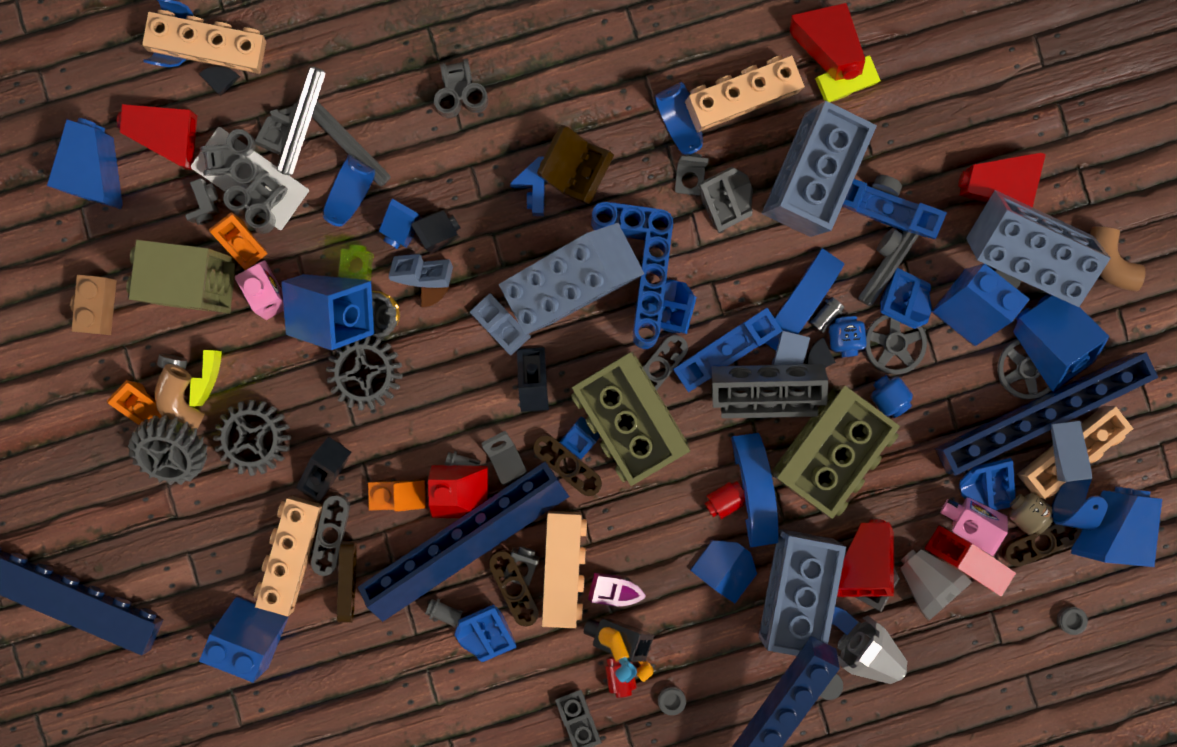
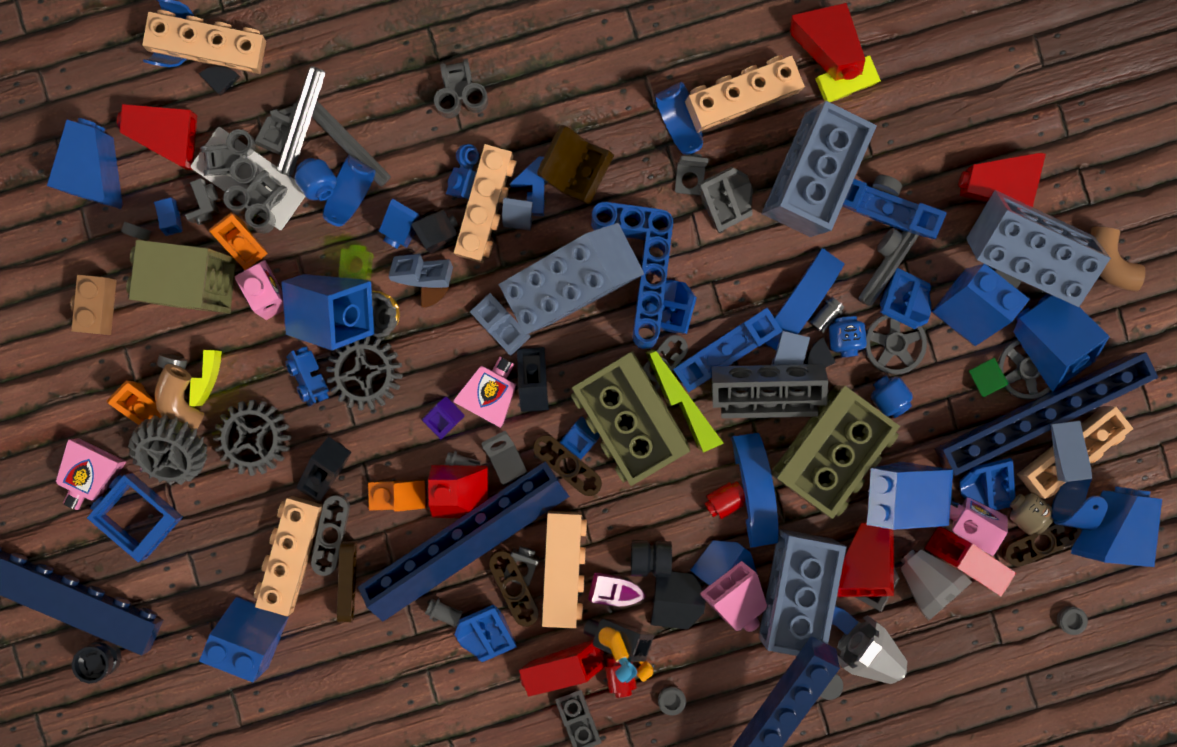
none -> bright pink torso [56,438,126,510]
none -> black wheel [72,639,122,684]
none -> blue window [87,473,183,562]
none -> dark grey tile [121,222,152,241]
none -> blue piece [154,198,183,236]
none -> blue hinge [285,347,330,407]
none -> blue head [295,158,337,201]
none -> dark purple slope [422,397,465,440]
none -> blue plate [446,144,479,199]
none -> light nougat brick [454,144,517,263]
none -> bright pink torso [454,357,517,428]
none -> sand blue slope [502,198,533,231]
none -> red slope [519,639,607,697]
none -> black wheel [631,540,672,577]
none -> lime slope [645,349,724,453]
none -> black slope [650,571,706,630]
none -> bright pink torso [700,561,767,632]
none -> blue slope [867,462,953,530]
none -> green slope [969,357,1008,397]

